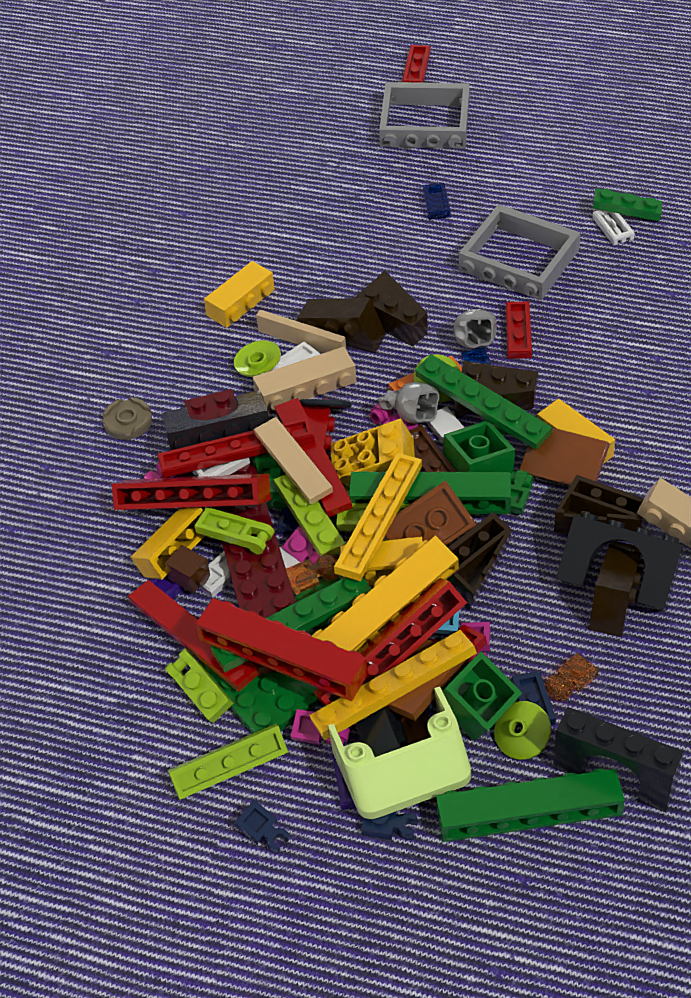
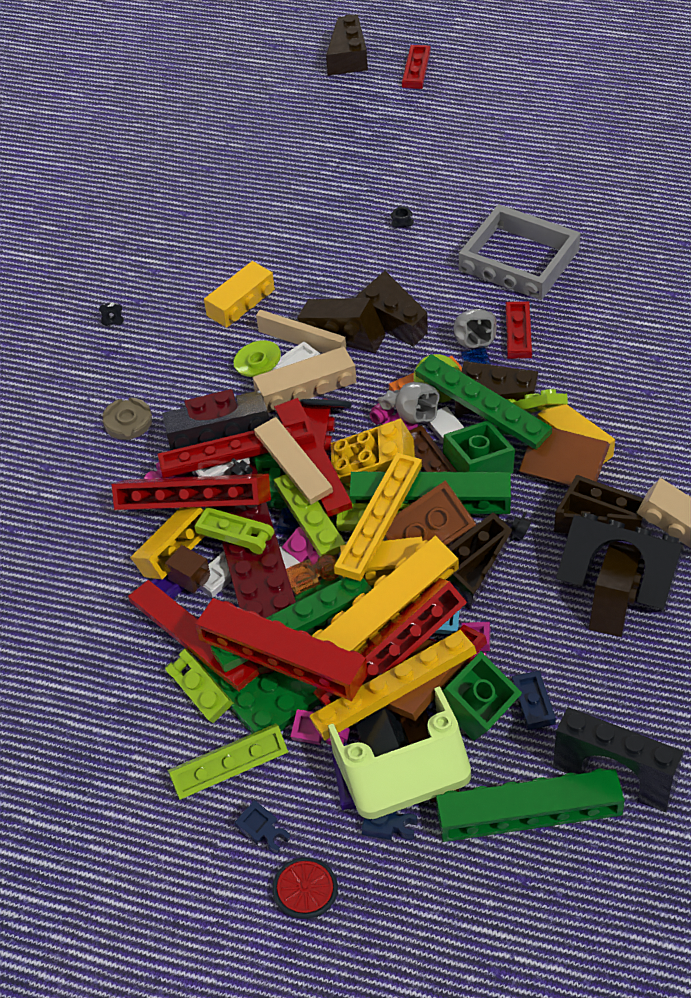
light grey window [379,82,470,149] -> none
clear blue tile [423,183,451,220] -> none
lime dish [494,701,551,760] -> none
green plate [510,469,534,515] -> none
clear orange plate [545,653,599,701] -> none
green plate [593,188,662,221] -> none
white tile [593,210,635,246] -> none
none -> black plate [99,302,124,326]
none -> black plate [229,458,253,475]
none -> red wheel [272,857,338,919]
none -> dark brown wedge [326,14,368,76]
none -> black plate [390,207,414,228]
none -> lime plate [507,389,568,414]
none -> black plate [510,512,531,541]

